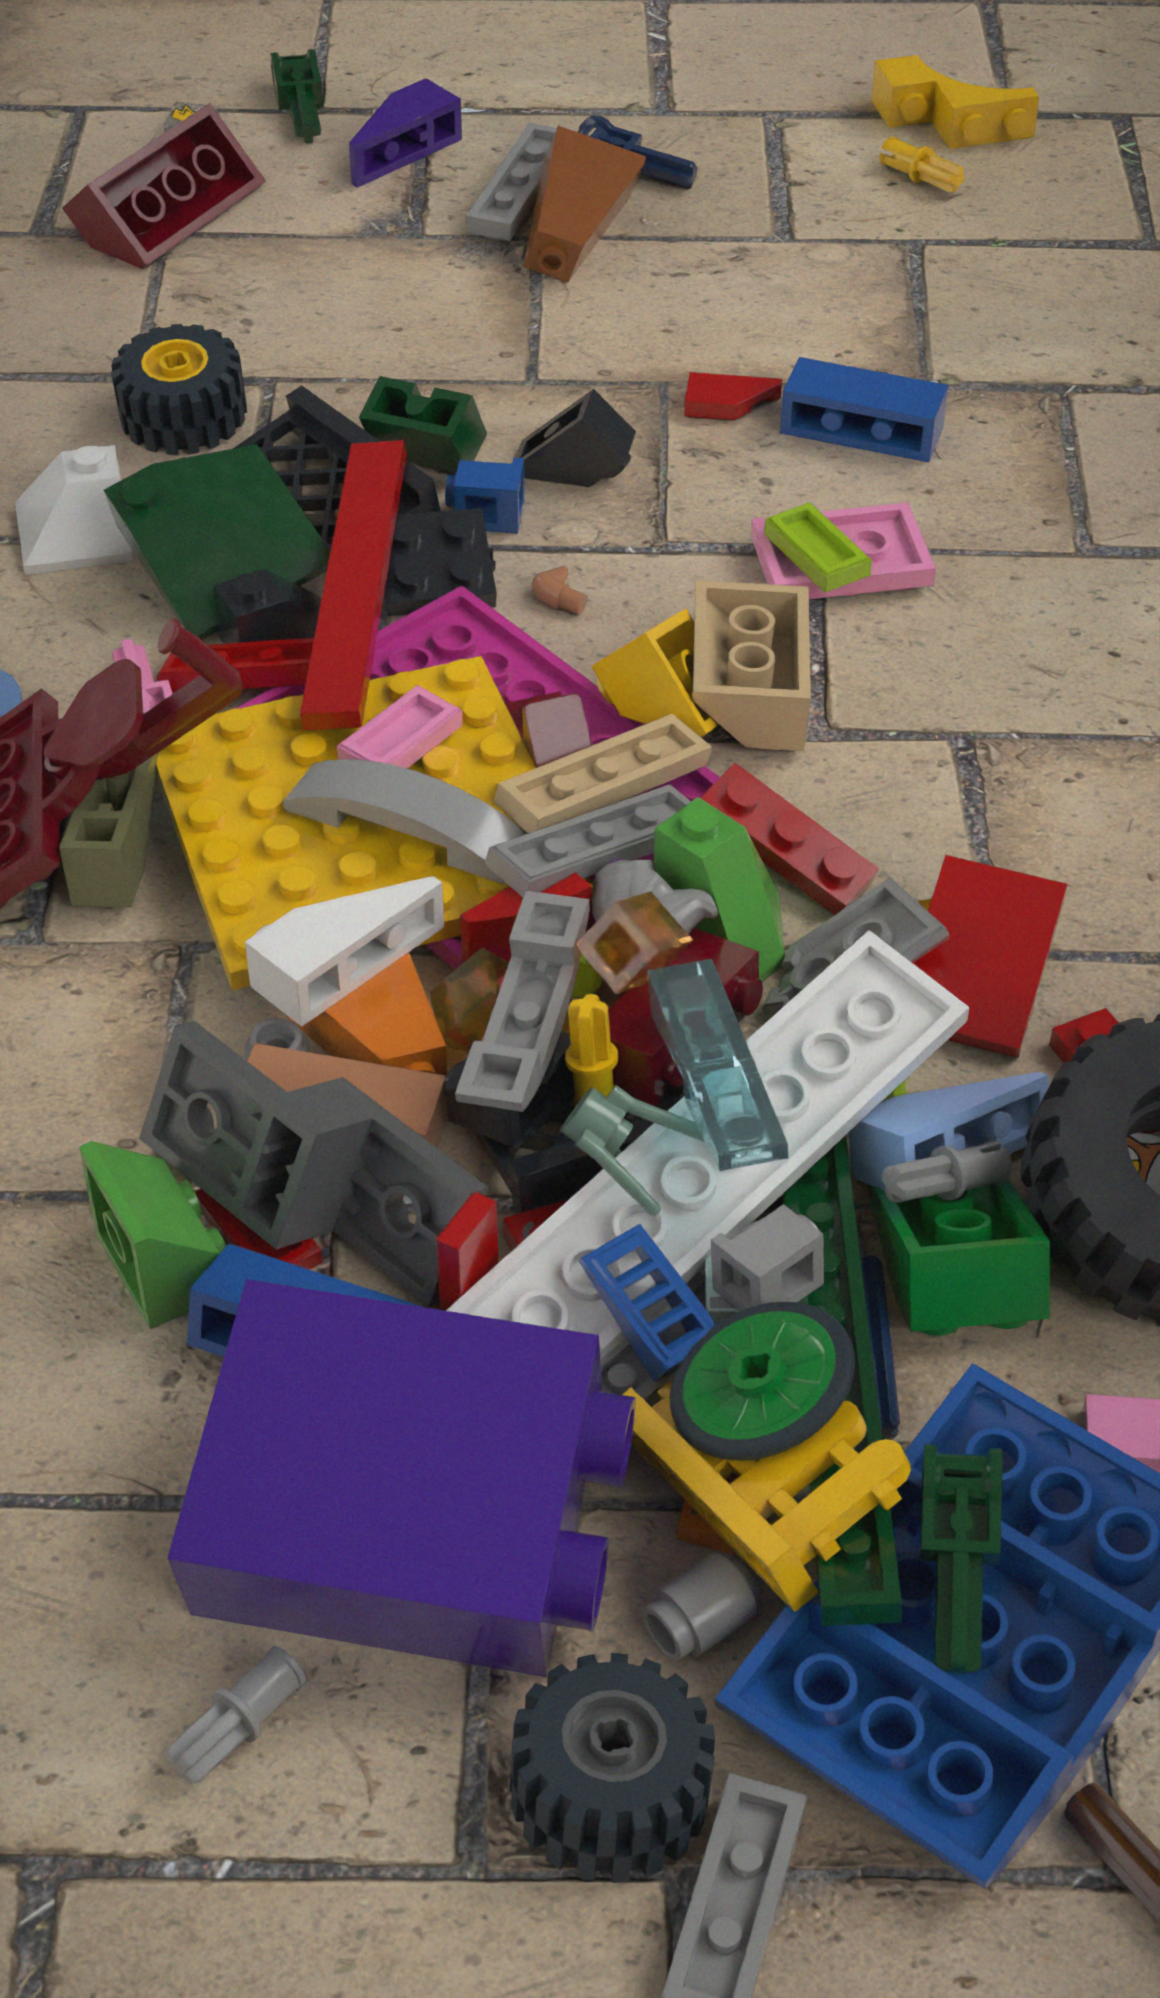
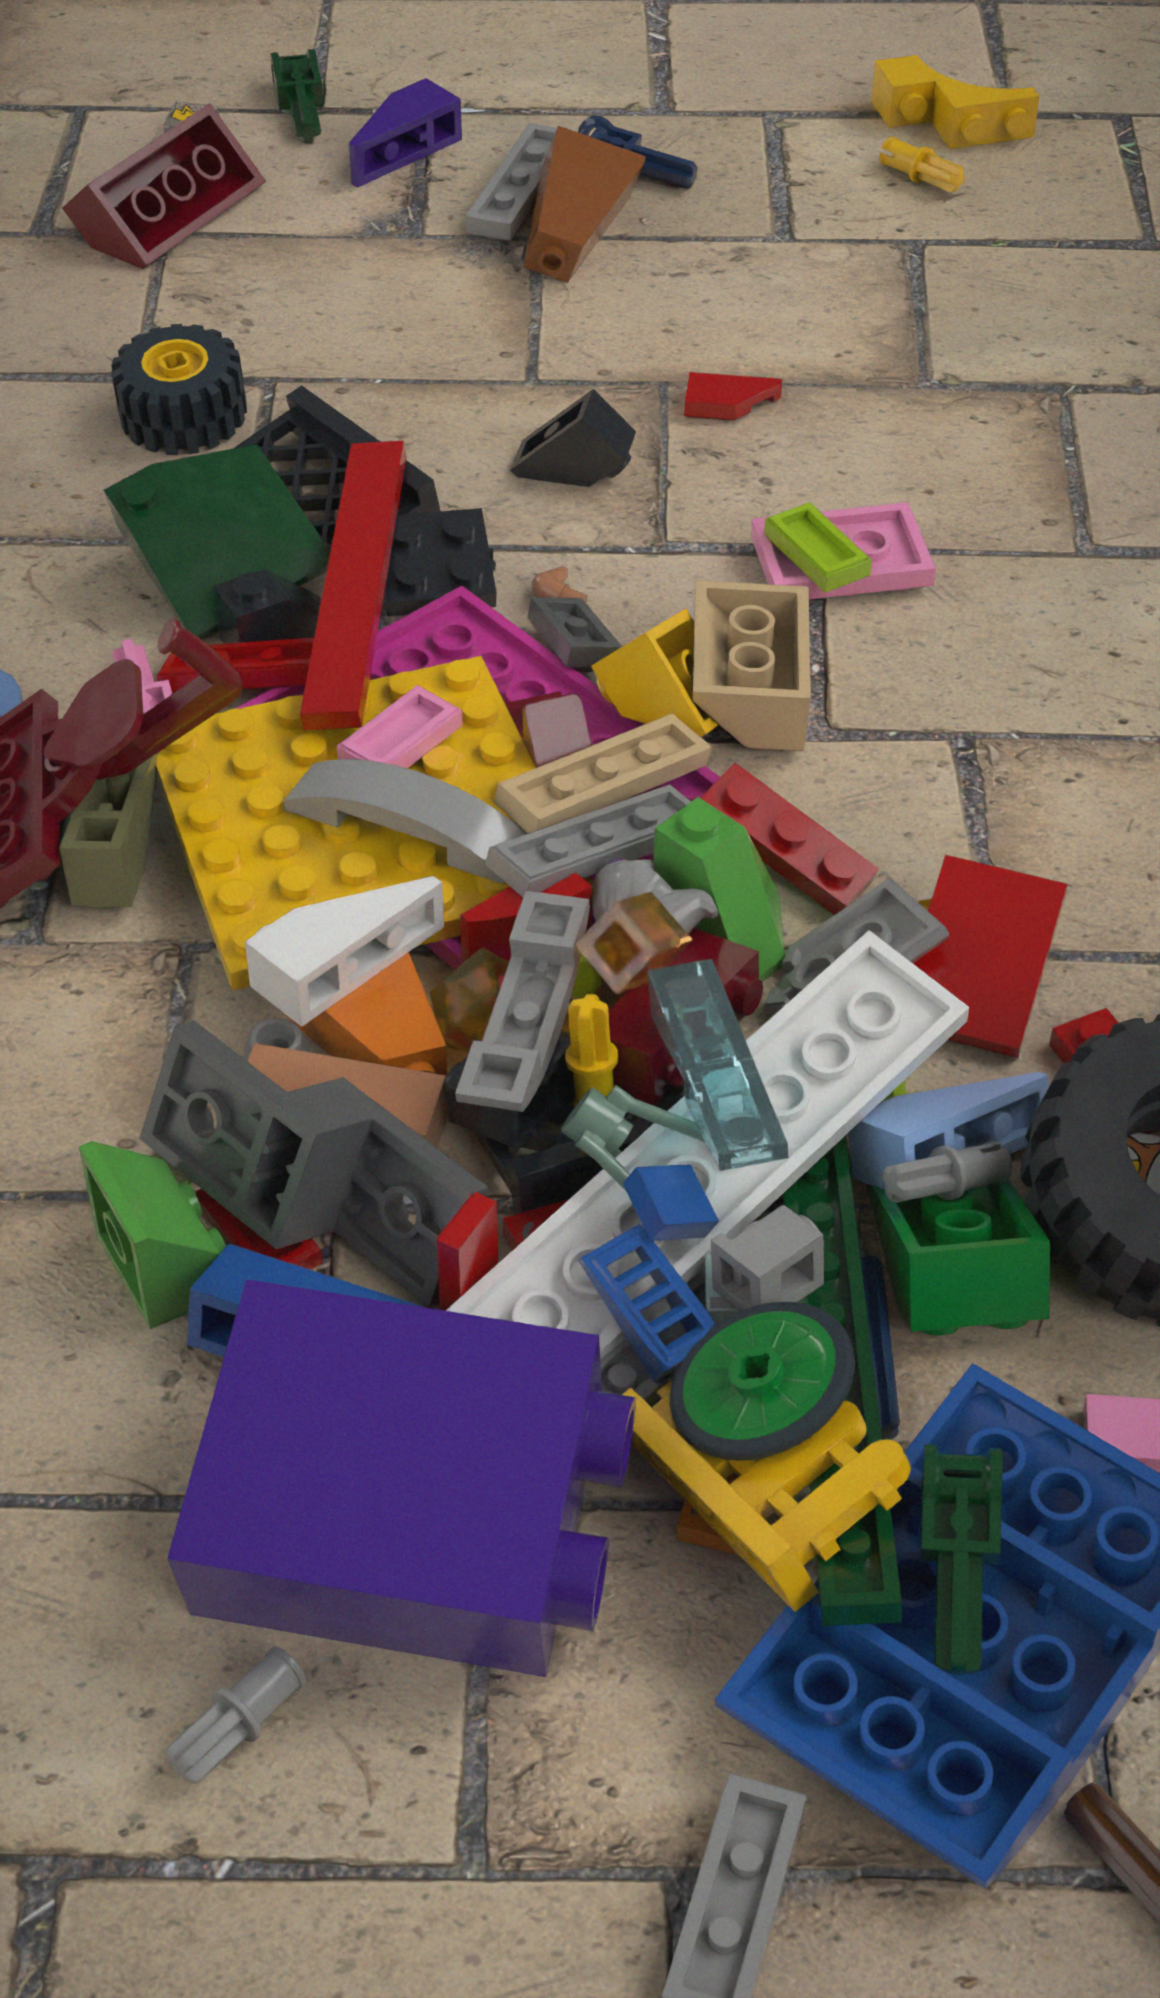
white slope [15,445,133,575] -> none
dark green brick [359,376,487,473] -> none
blue brick [445,458,525,534] -> none
black wheel [510,1653,715,1883] -> none
light grey brick [642,1552,759,1661] -> none
blue brick [780,357,949,462] -> none
none -> dark grey plate [527,597,622,672]
none -> blue tile [623,1164,719,1241]

